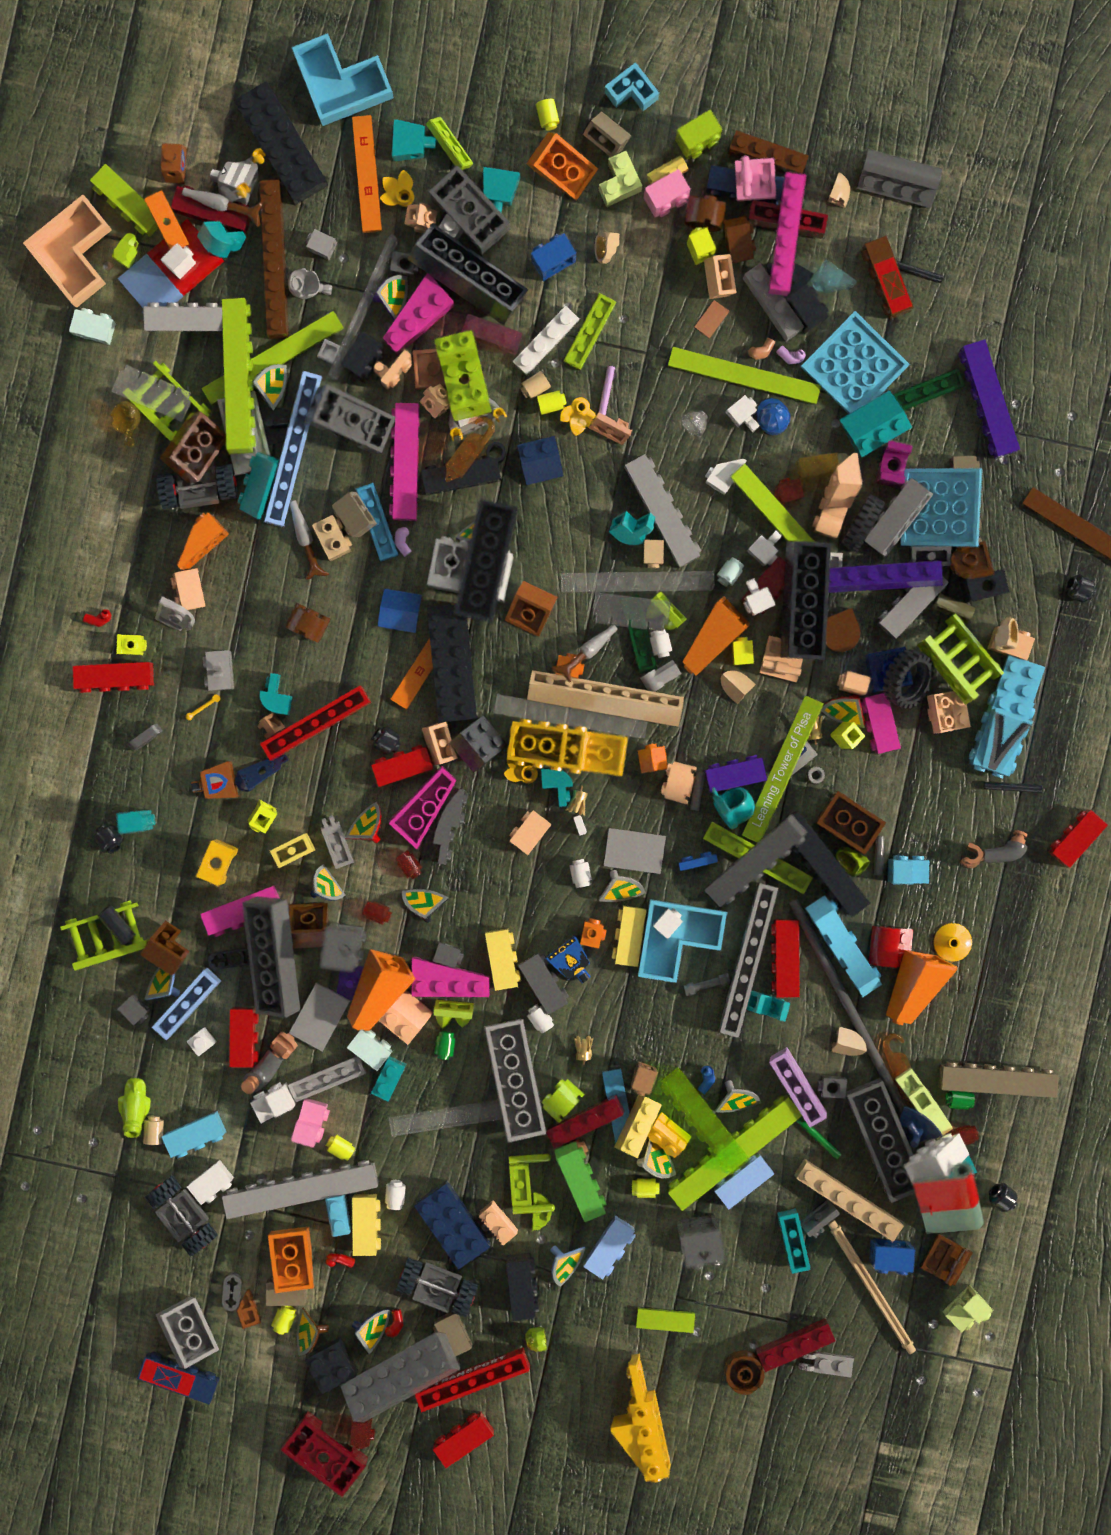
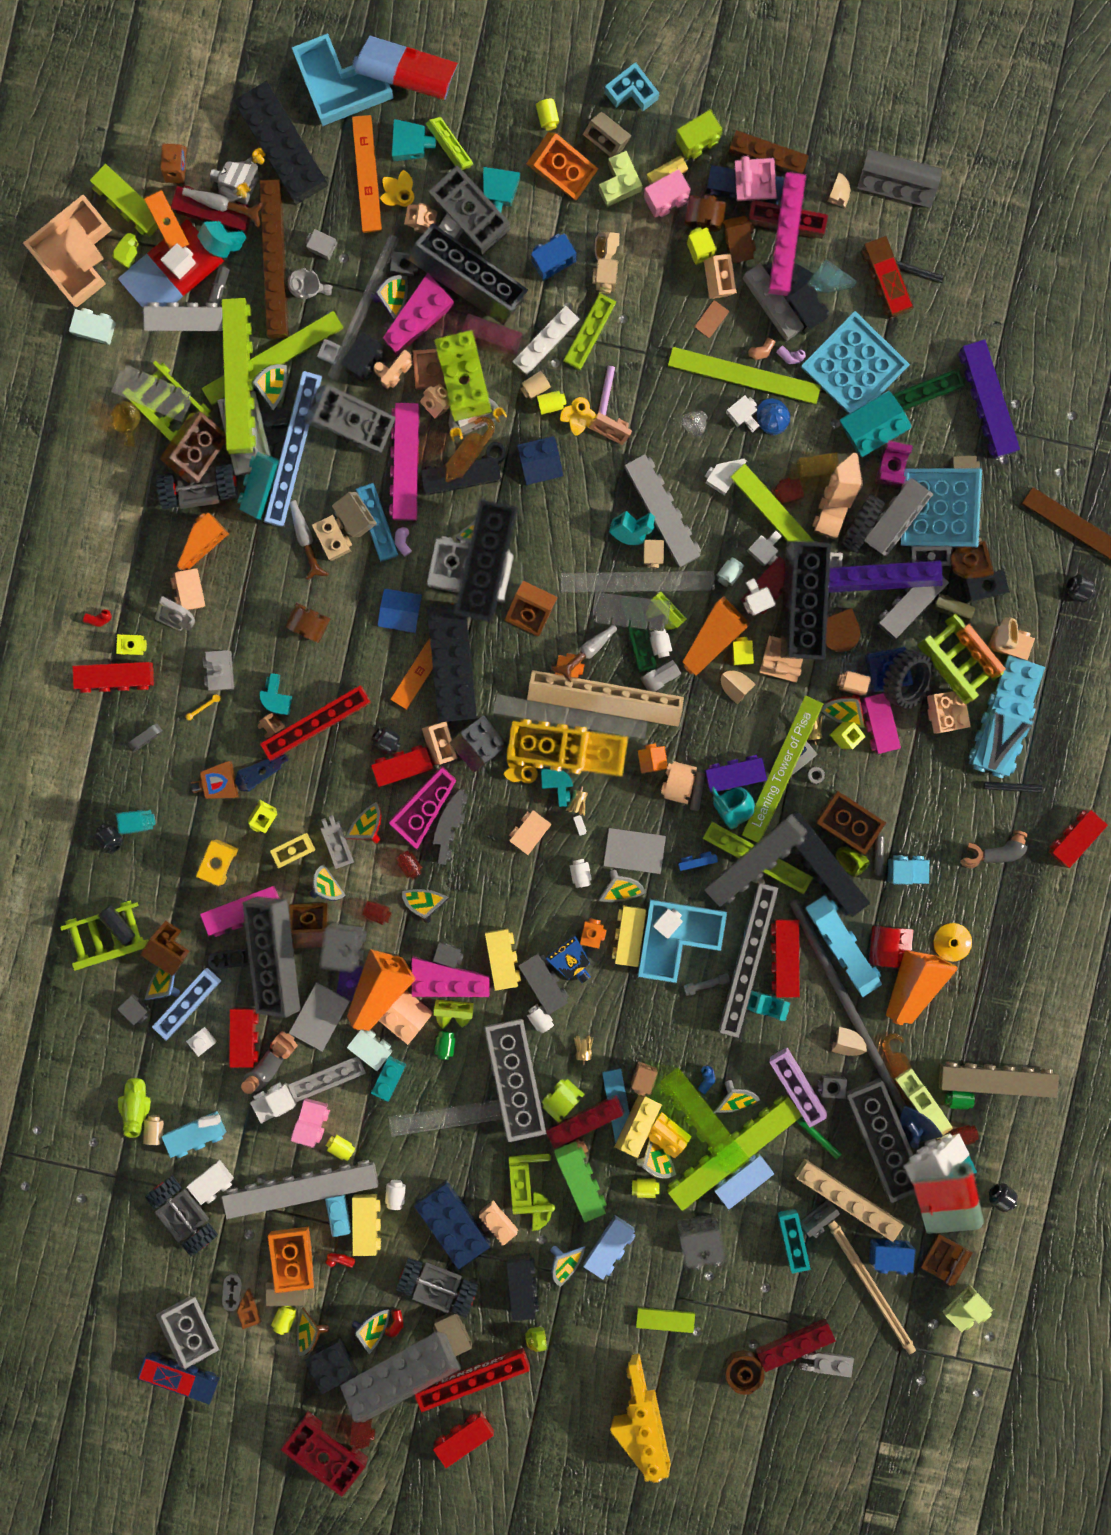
none -> light nougat slope [65,218,104,272]
none -> white tile [198,1114,221,1128]
none -> dark grey axle [207,266,229,306]
none -> door [352,36,458,101]
none -> tan brick [592,259,618,294]
none -> orange tile [956,624,1005,678]

